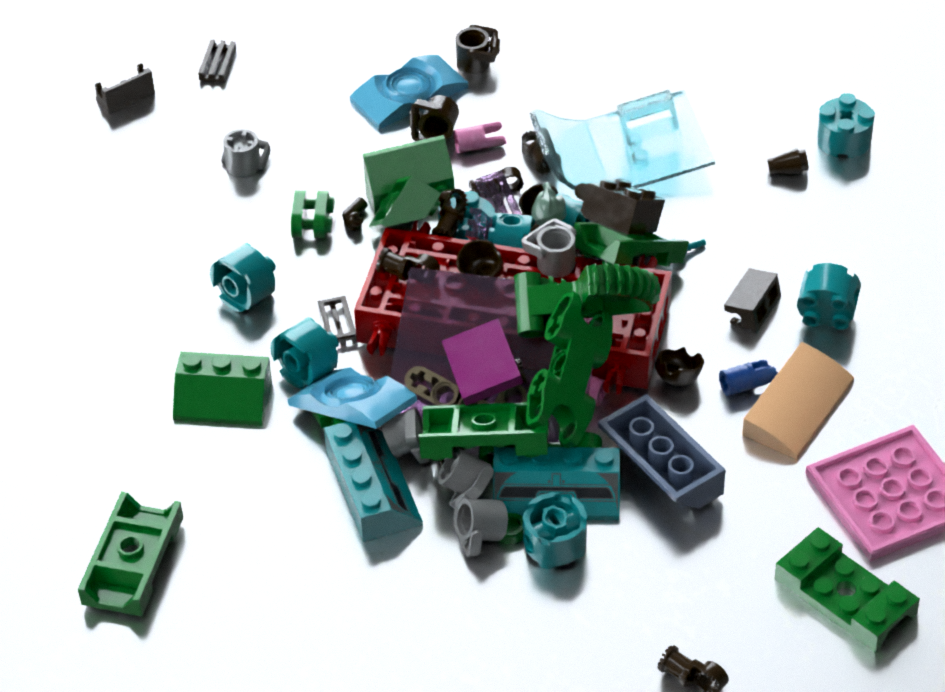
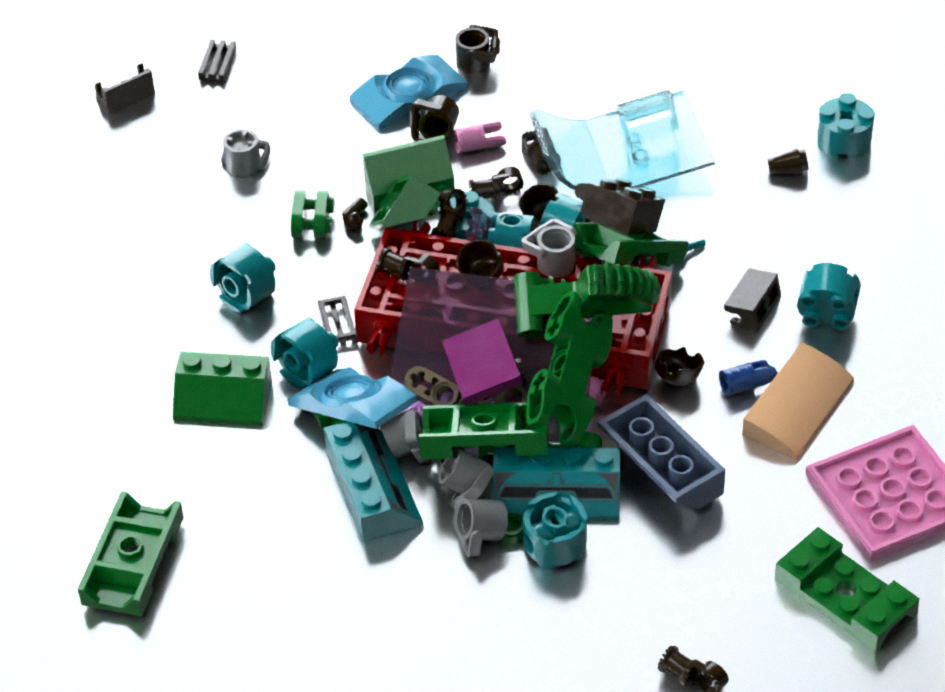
clear purple tile [475,169,522,215] -> none
sand green piece [531,182,567,225] -> none

